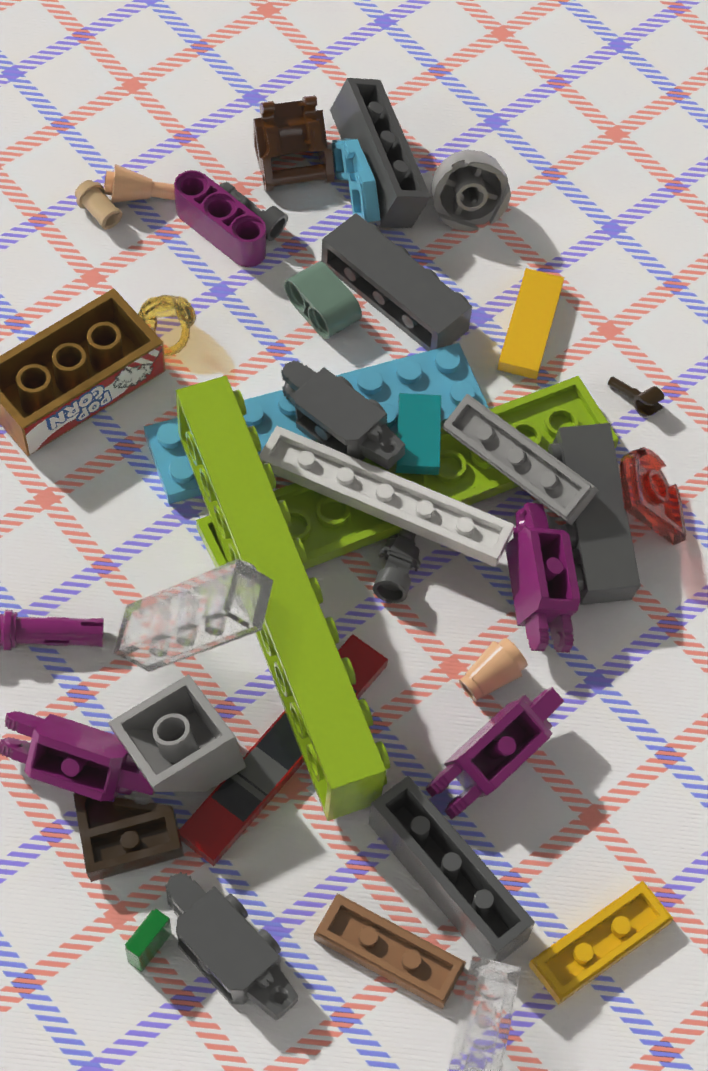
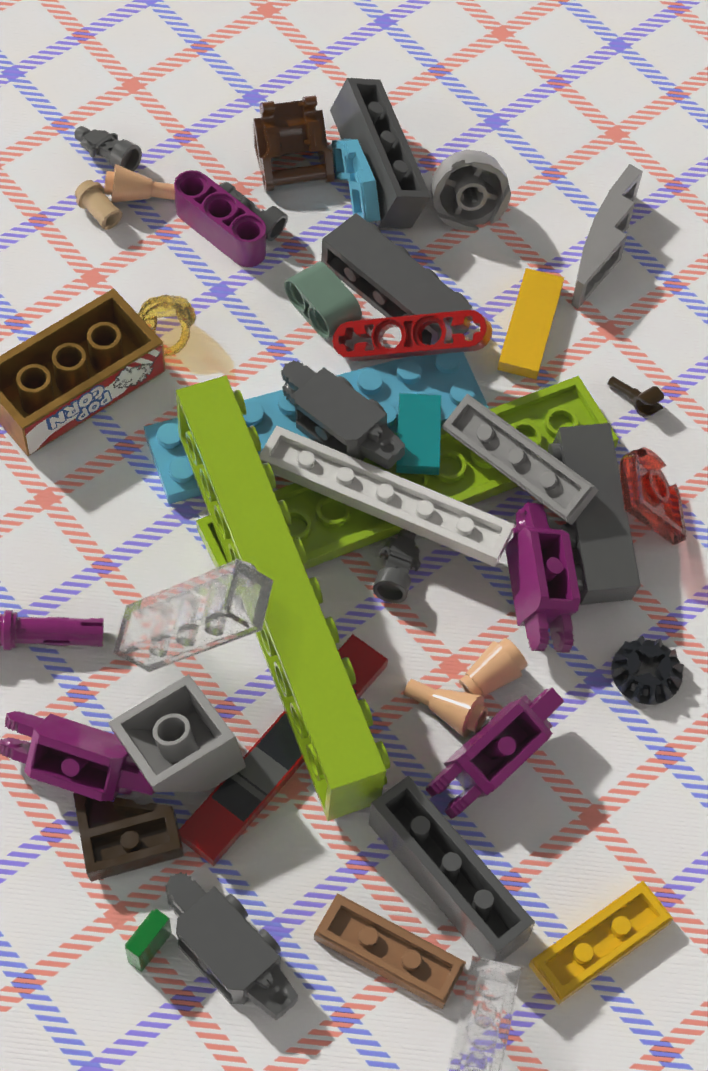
none -> dark grey piece [74,126,142,171]
none -> red beam [333,310,492,361]
none -> light nougat cone [404,679,488,738]
none -> light grey slope [571,164,643,309]
none -> black gear [611,635,684,705]

